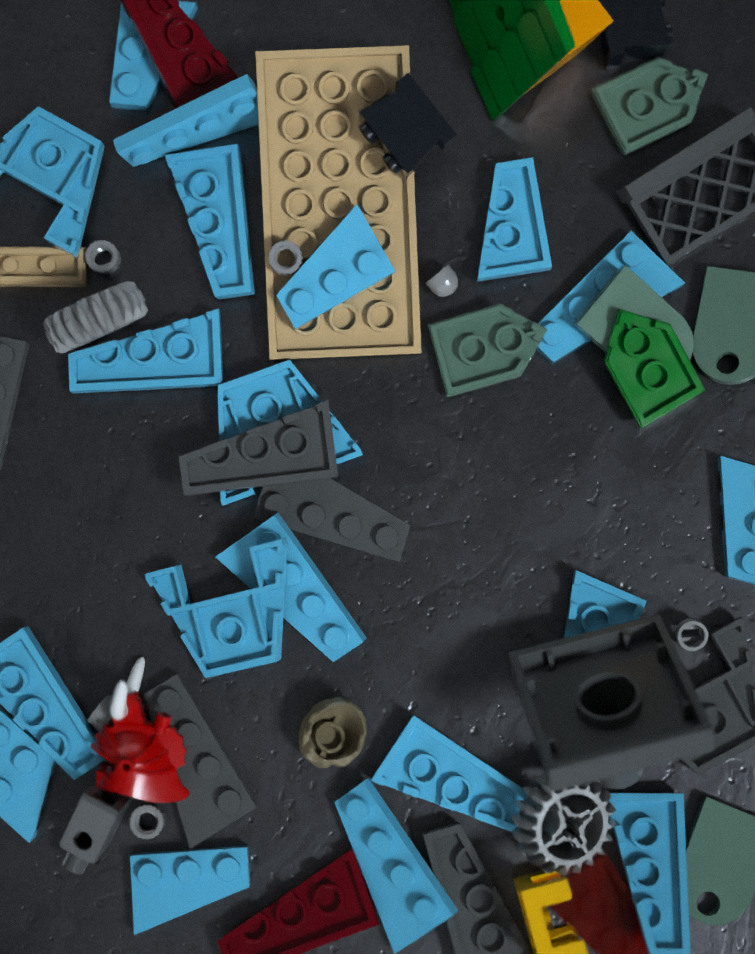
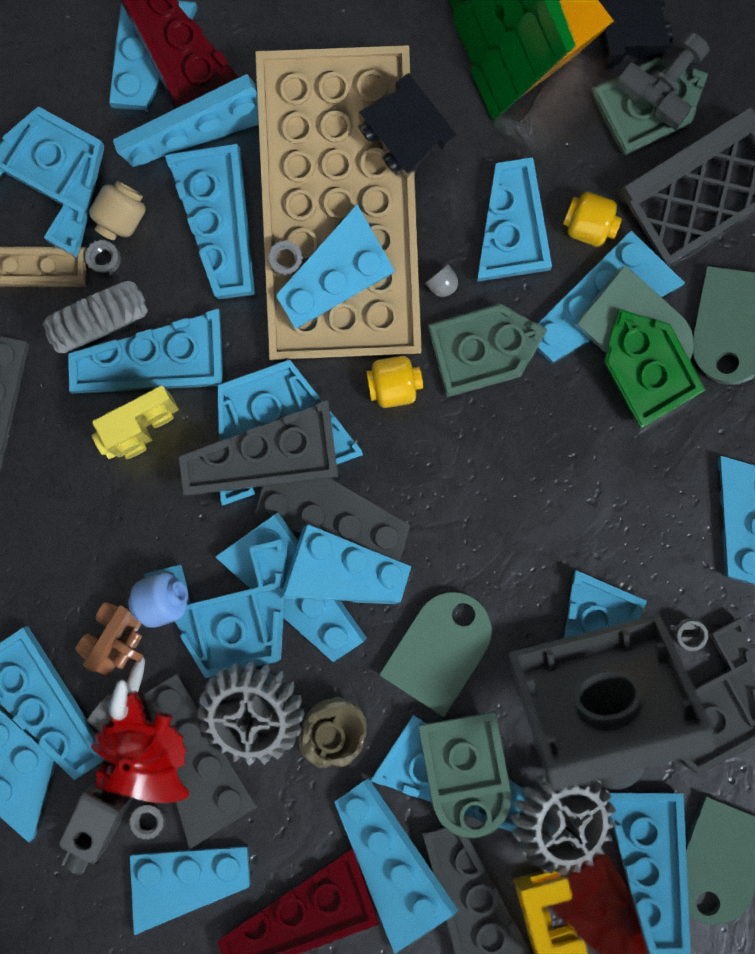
none -> nougat hips [75,602,144,677]
none -> tan head [89,181,146,240]
none -> light yellow plate [92,385,179,460]
none -> light blue head [128,572,188,628]
none -> light grey gear [197,660,304,766]
none -> medium azure wing [279,524,411,604]
none -> yellow head [366,356,423,408]
none -> sand green tile [379,592,492,717]
none -> sand green tile [418,711,511,838]
none -> yellow head [563,192,622,247]
none -> dark grey bar [616,32,710,130]

